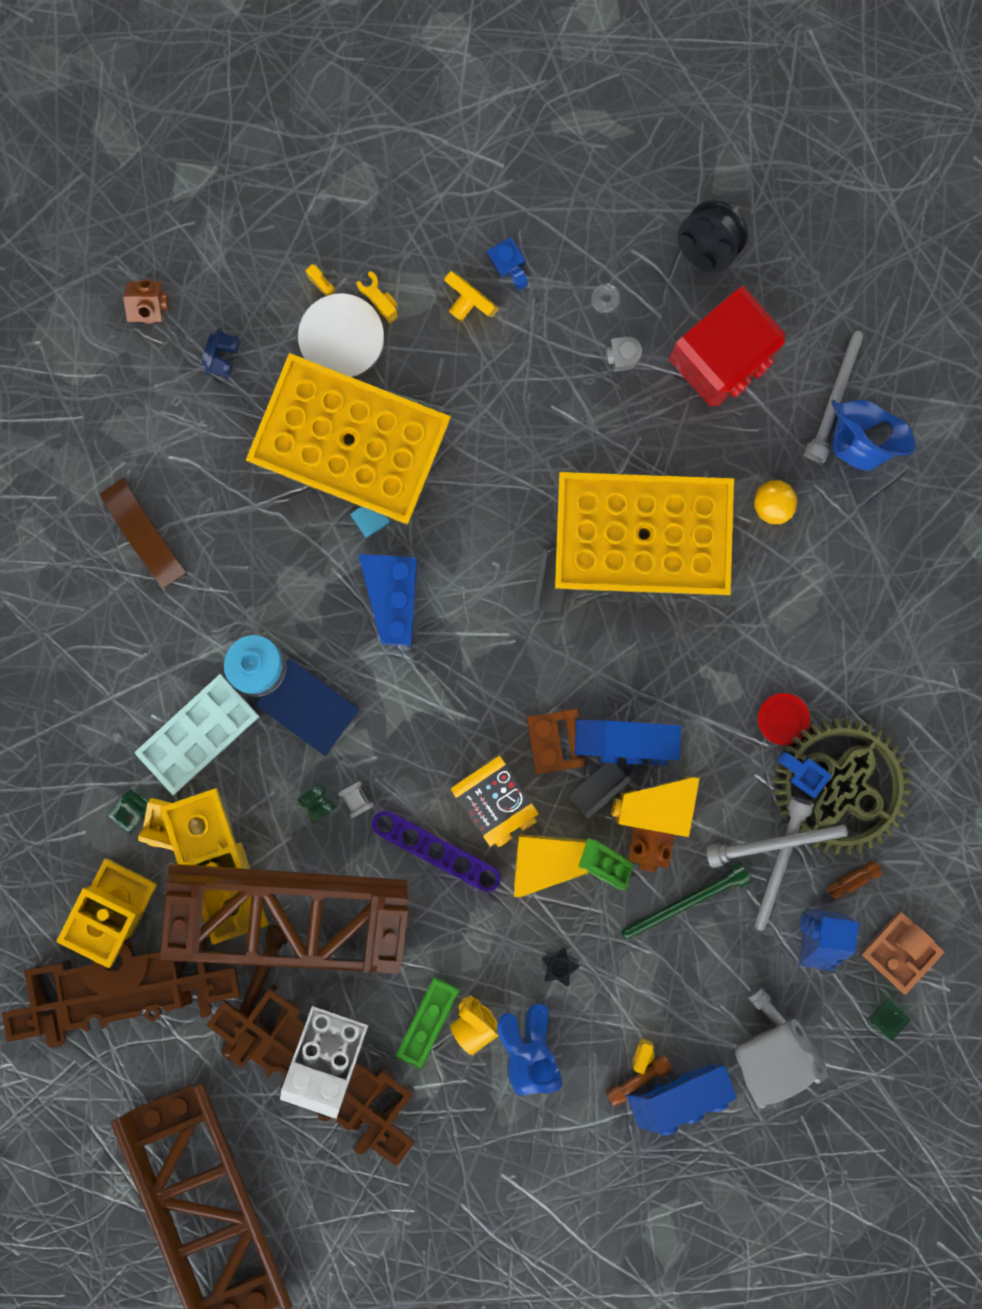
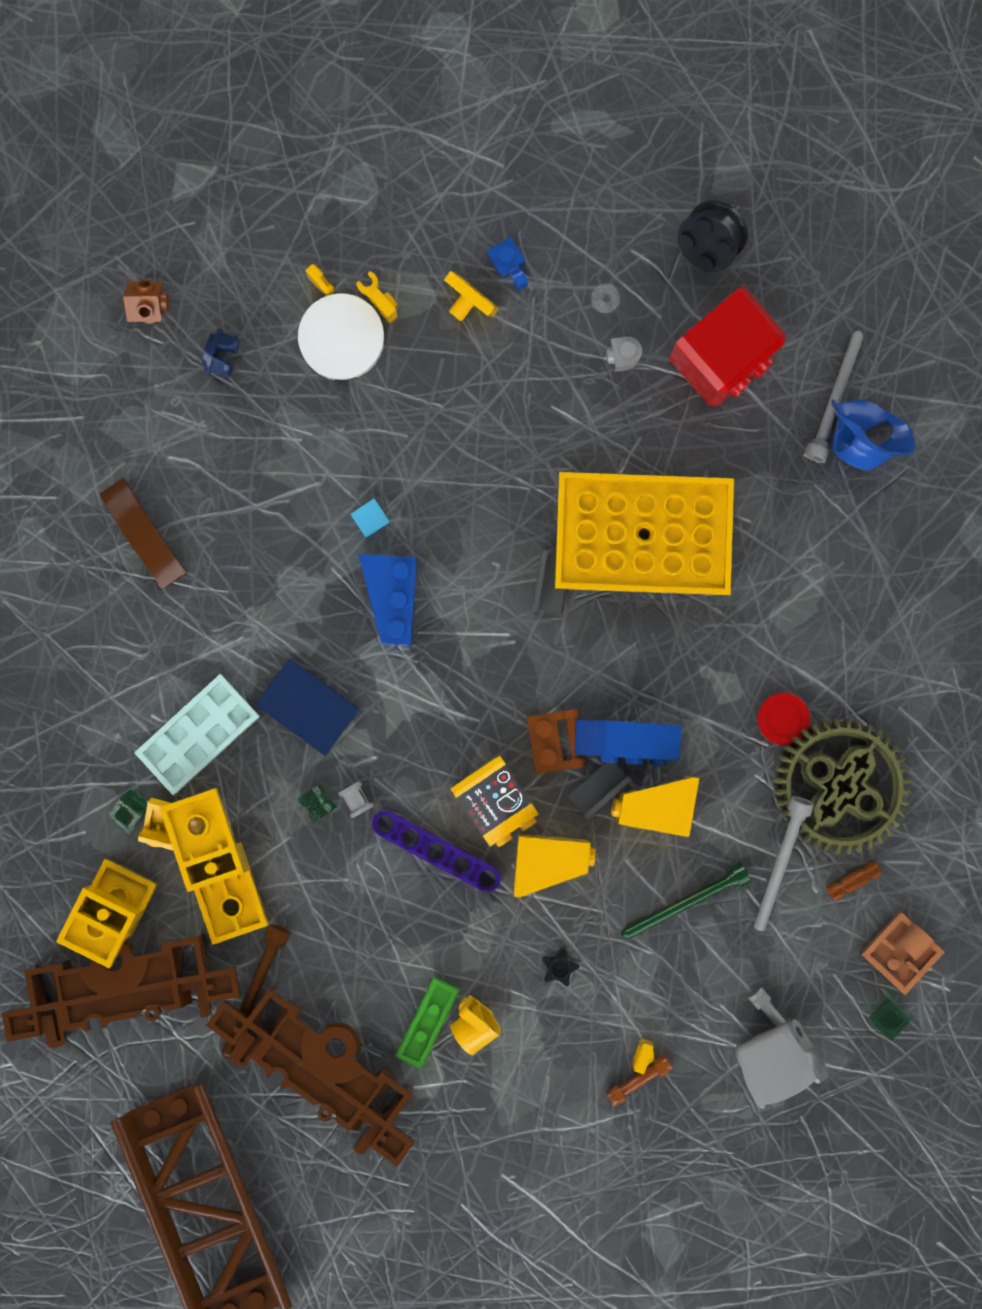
reddish brown piece [160,864,409,974] -> none
medium azure piece [224,635,287,697] -> none
yellow piece [246,353,451,525] -> none
white slope [280,1006,368,1119] -> none
blue piece [497,1003,563,1096] -> none
bright green tile [578,838,634,891] -> none
blue wedge [627,1063,737,1136] -> none
dark orange brick [628,827,674,872] -> none
light grey piece [707,825,848,868] -> none
yellow hair [753,480,798,524] -> none
blue plate [777,752,832,799] -> none
blue wedge [799,908,859,971] -> none

